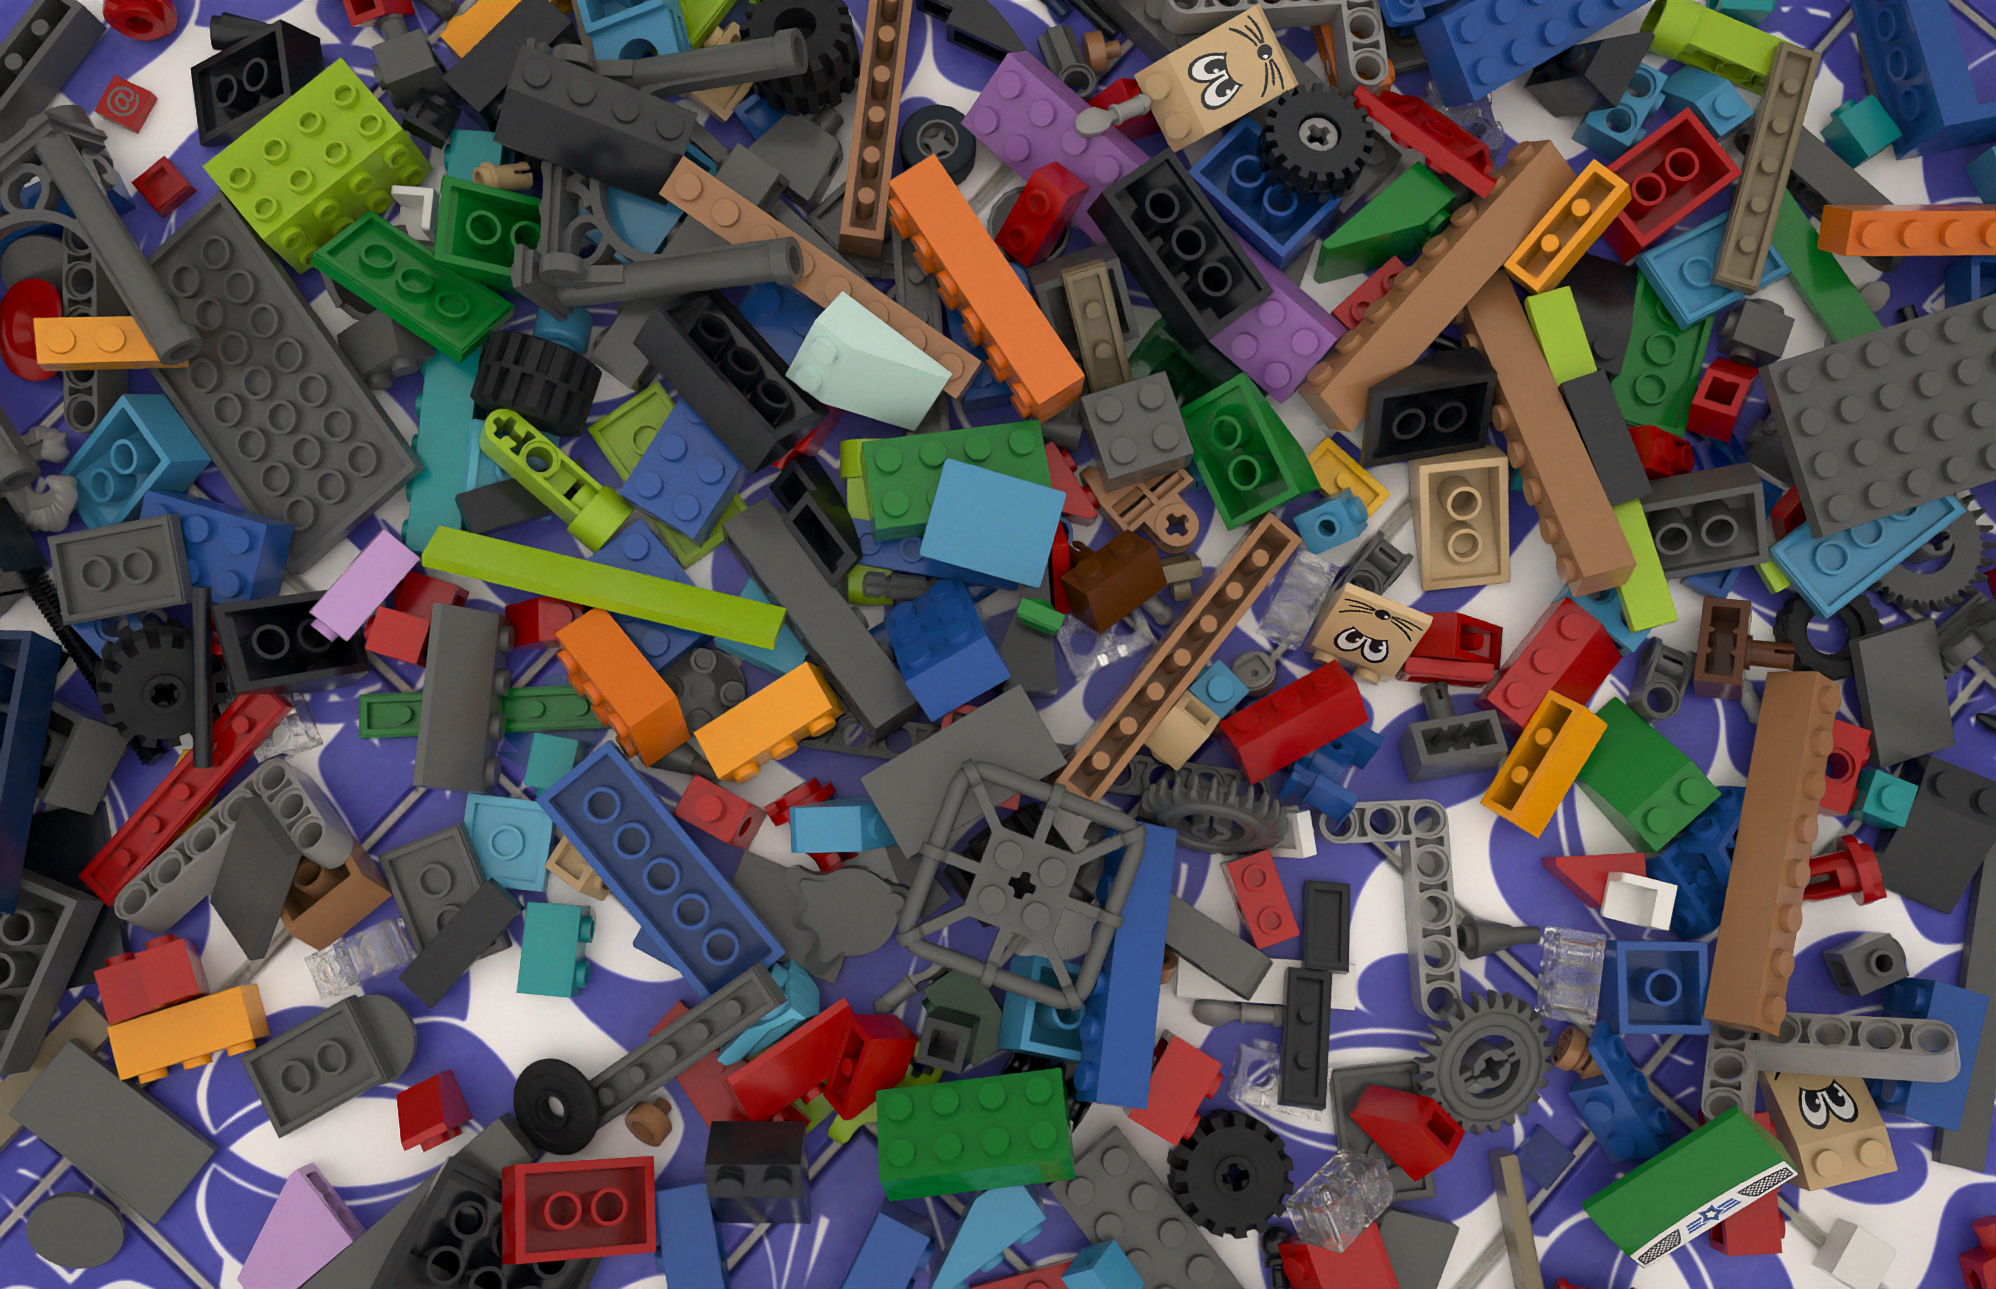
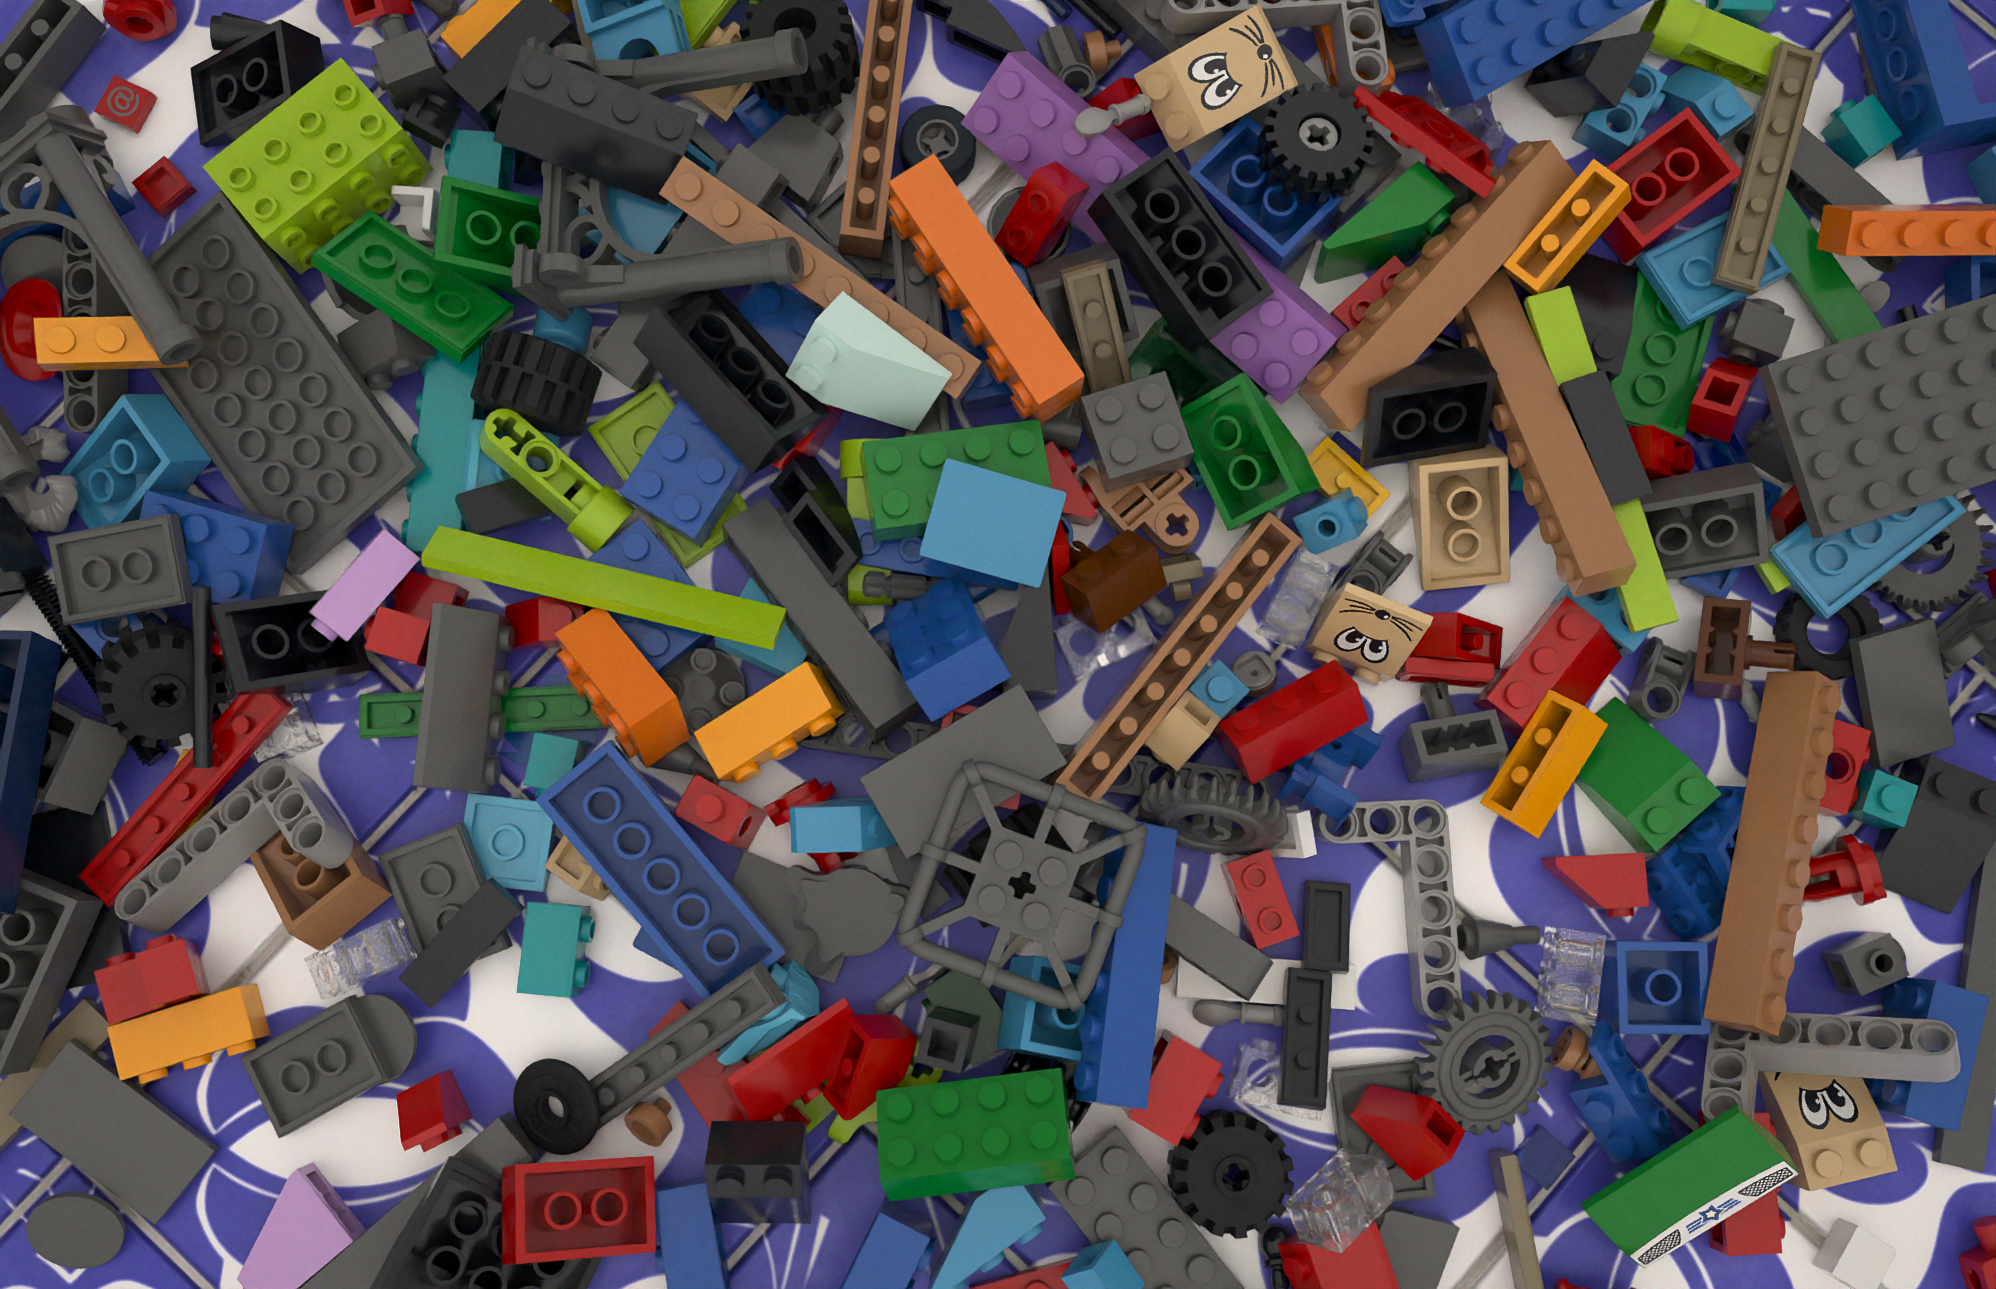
dark grey tile [210,796,302,961] -> none
tan pin [472,162,533,191] -> none
green tile [1015,597,1065,637] -> none
white panel [1600,872,1678,931] -> none

